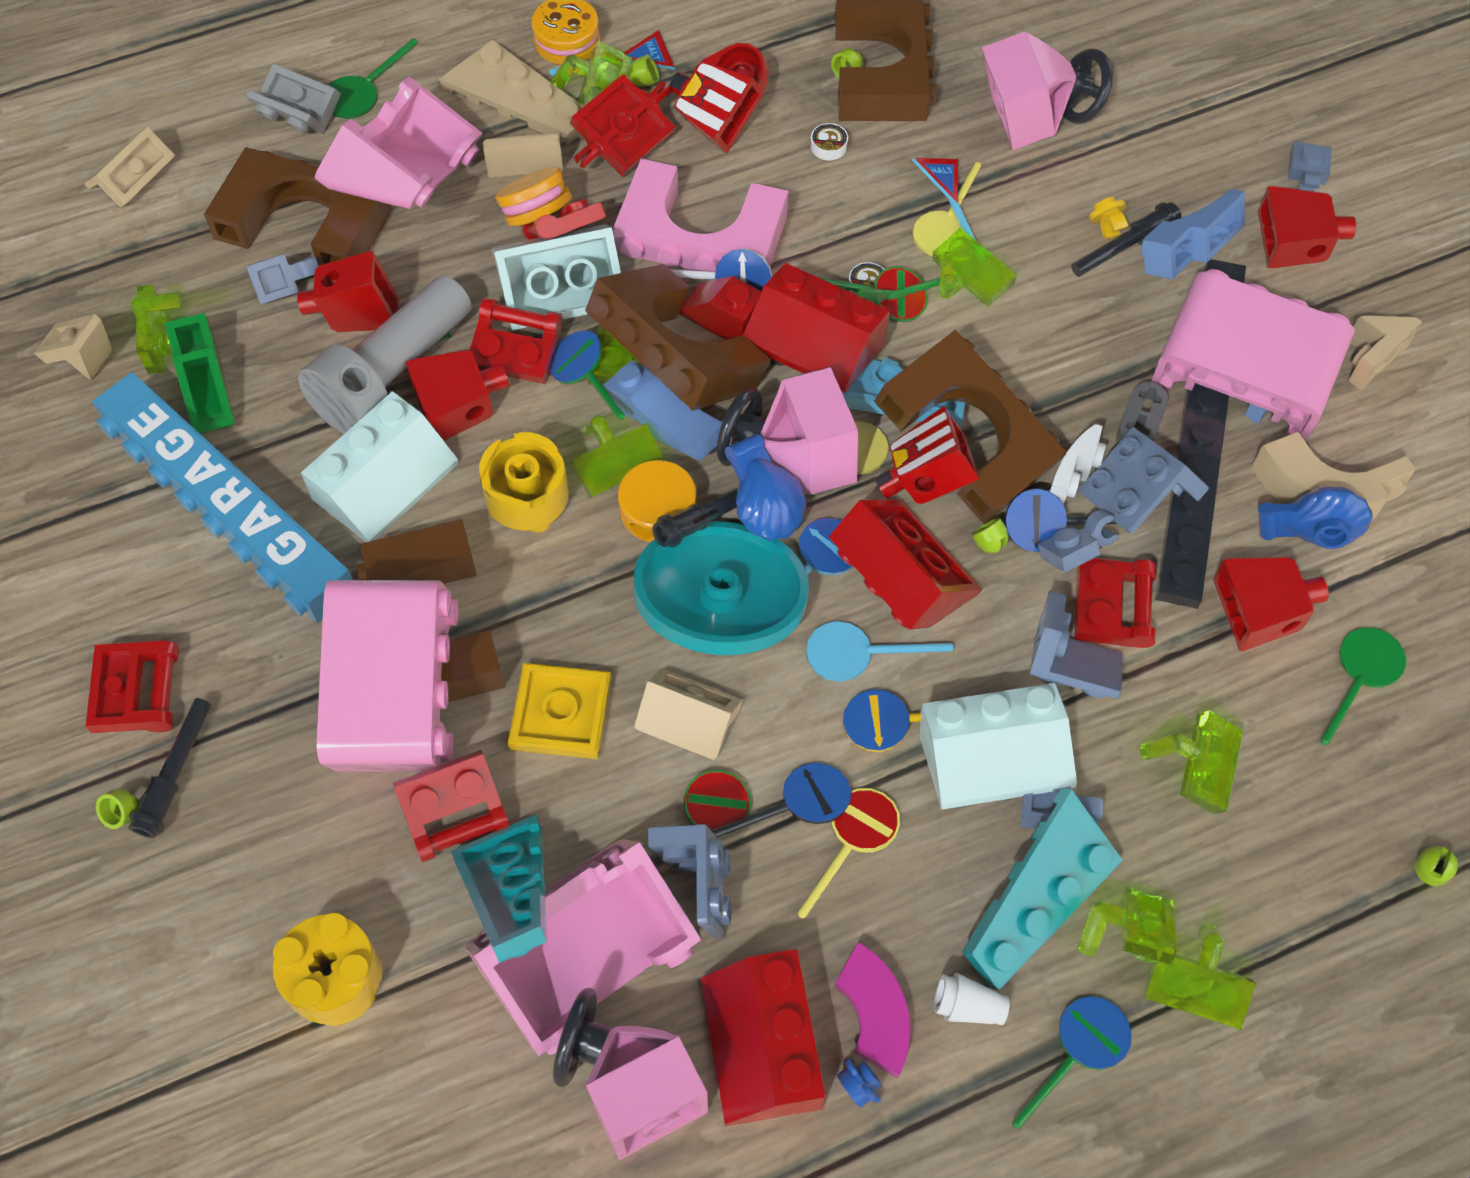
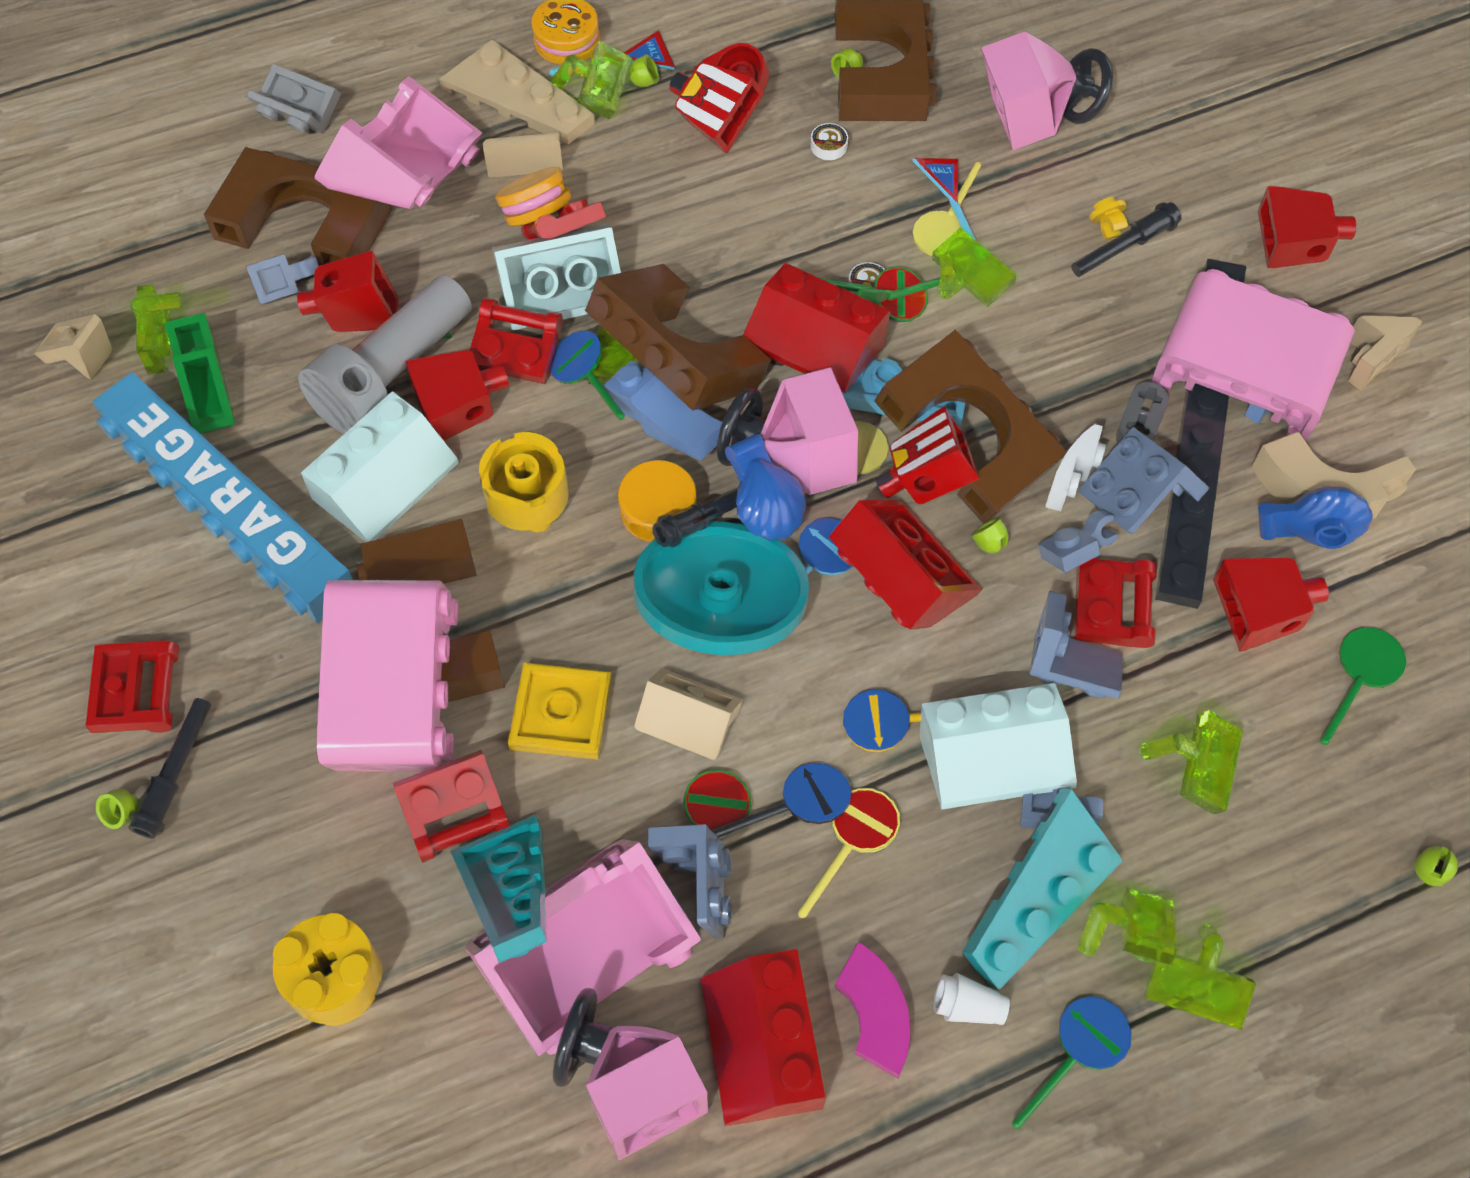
tan panel [83,126,176,207] -> none
green piece [328,39,417,119] -> none
red plate [569,74,676,177] -> none
clear neon green plate [571,415,665,499] -> none
bright pink arch [613,159,788,272] -> none
blue piece [671,248,772,292] -> none
red slope [678,276,761,340] -> none
medium azure piece [806,621,954,682] -> none
blue plate [837,1058,882,1108] -> none
piece [1004,489,1117,552] -> none
medium blue slope [1141,189,1245,280] -> none
sand blue plate [1287,141,1332,191] -> none

